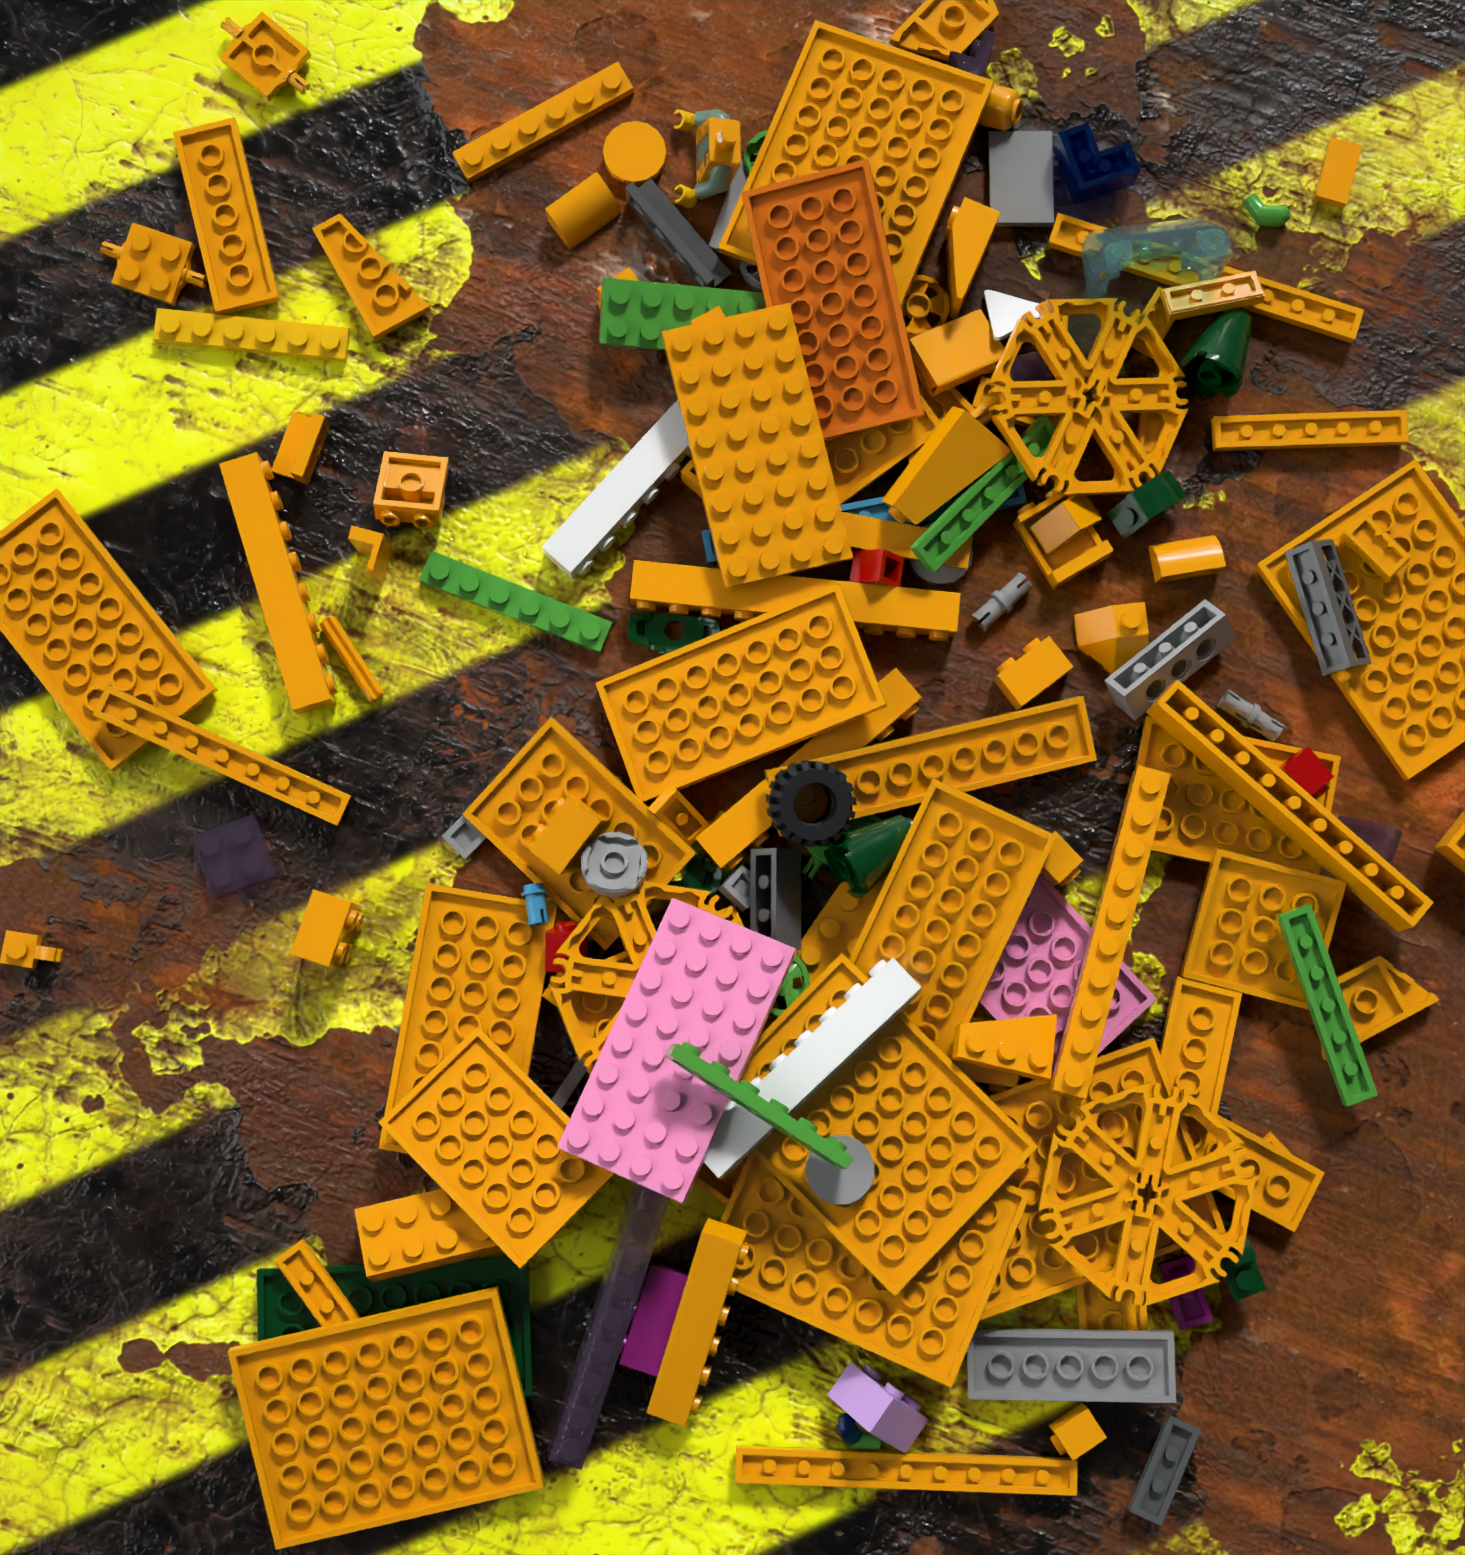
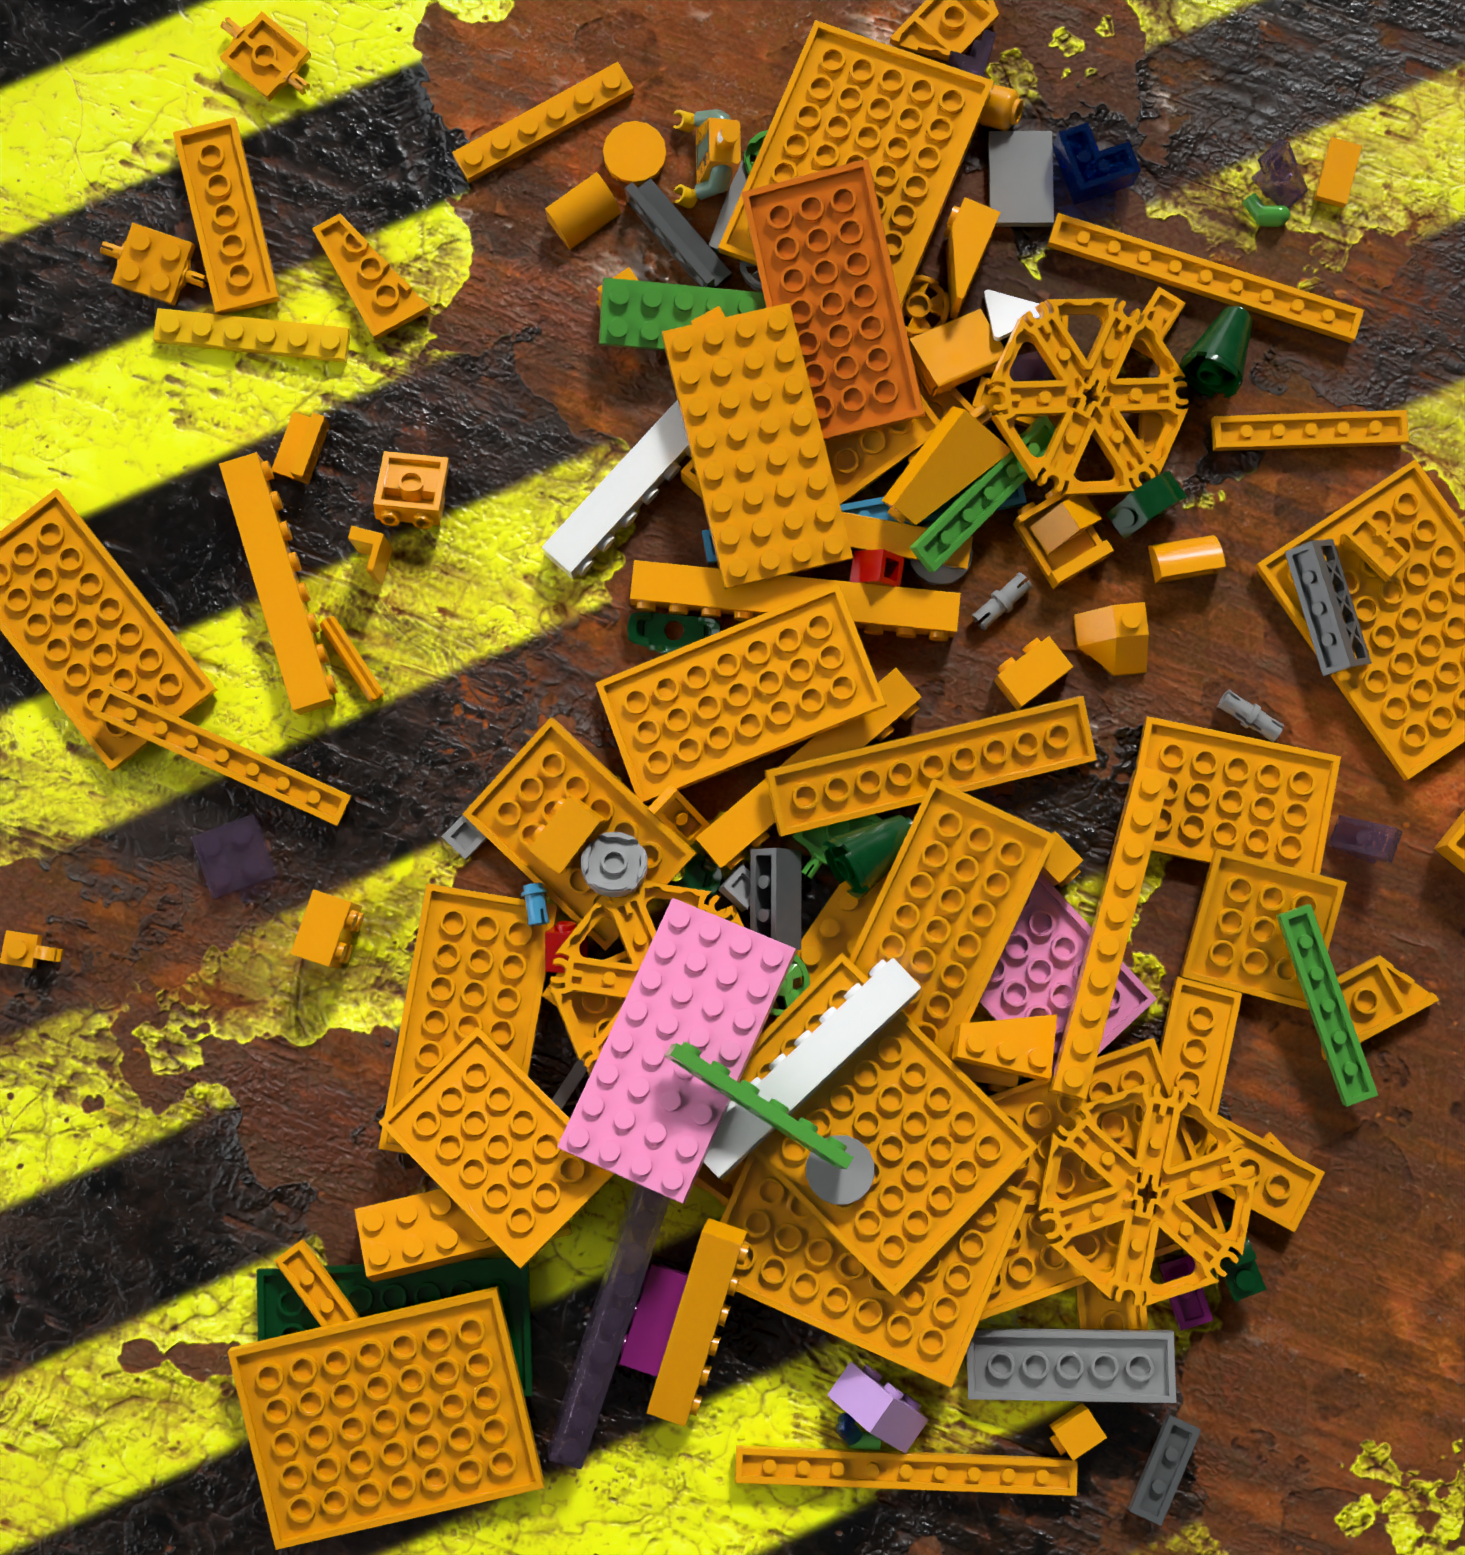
bright green plate [419,550,613,654] -> none
black tyre [766,760,857,847] -> none
clear light blue windscreen [1081,218,1233,298] -> none
light grey brick [1104,599,1235,720] -> none
light orange brick [1146,679,1434,932] -> none
light orange tile [1160,271,1265,321] -> none
red brick [1279,746,1334,799] -> none
none -> slope [1252,139,1308,209]

